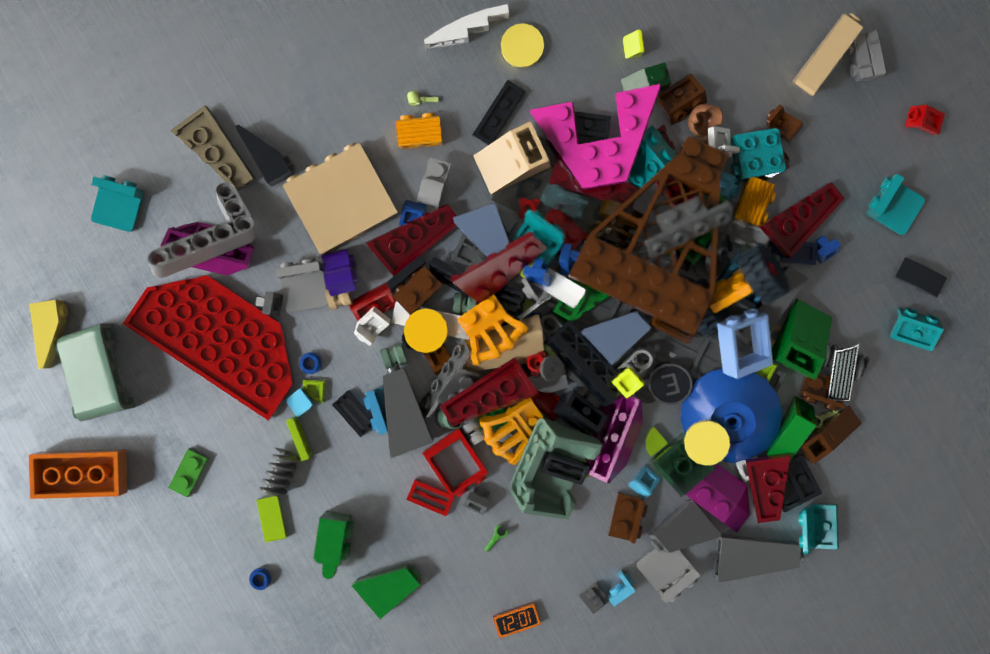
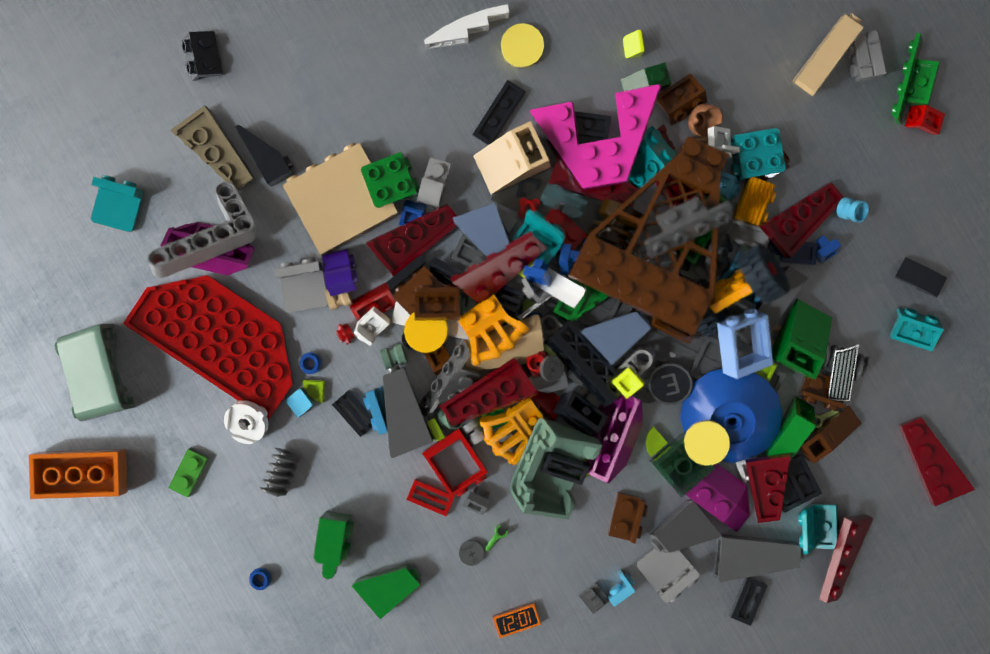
light yellow slope [29,300,68,369] -> none
dark grey tile [255,292,283,316] -> none
lime tile [256,496,288,543] -> none
lime tile [286,416,313,461] -> none
light orange brick [396,113,443,149] -> none
yellowish green hand [407,91,439,106] -> none
medium azure slope [628,465,661,498] -> none
reddish brown bracket [766,104,804,143] -> none
teal bracket [866,174,925,235] -> none
none -> black bracket [181,31,223,81]
none -> white plate [224,400,268,444]
none -> red plate [336,323,355,345]
none -> green bracket [361,152,420,208]
none -> reddish brown bracket [414,285,460,321]
none -> lime tile [427,418,445,441]
none -> dark grey piece [459,540,484,566]
none -> black tile [729,577,767,626]
none -> dark red wing [819,515,873,603]
none -> medium azure wheel [837,197,869,223]
none -> green bracket [891,33,940,125]
none -> dark red wing [899,417,975,506]

